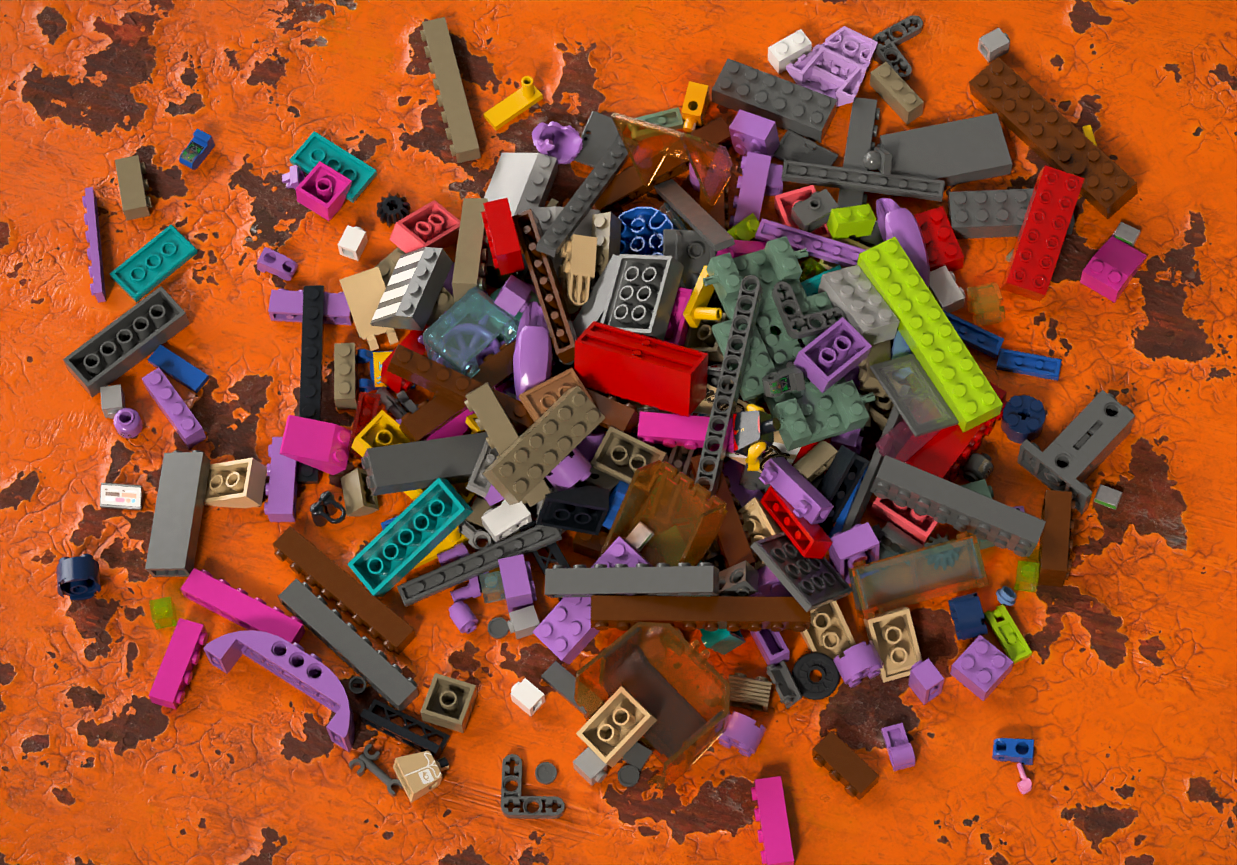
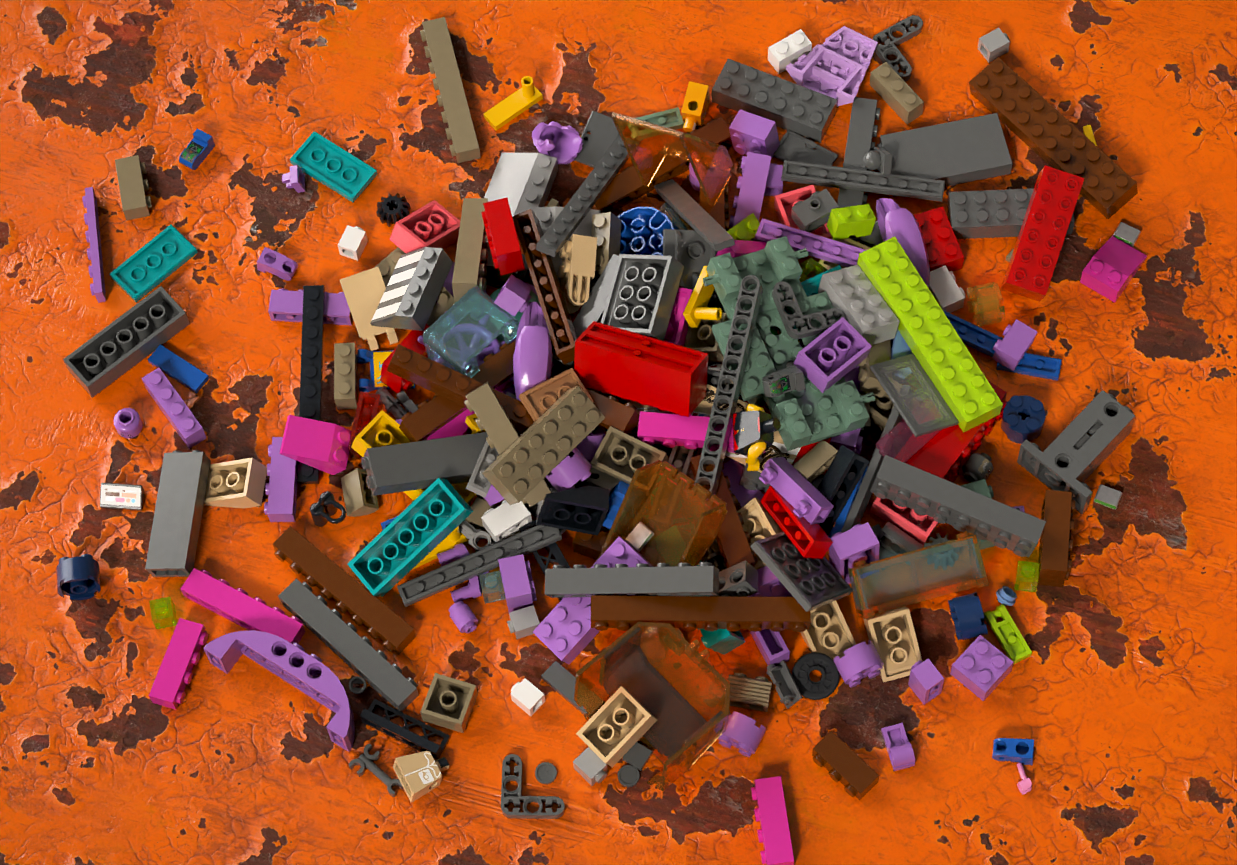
light grey brick [100,384,126,419] -> none
dark pink slope [296,161,352,221] -> none
dark grey piece [488,617,509,639] -> none
none -> medium lavender brick [992,319,1038,371]

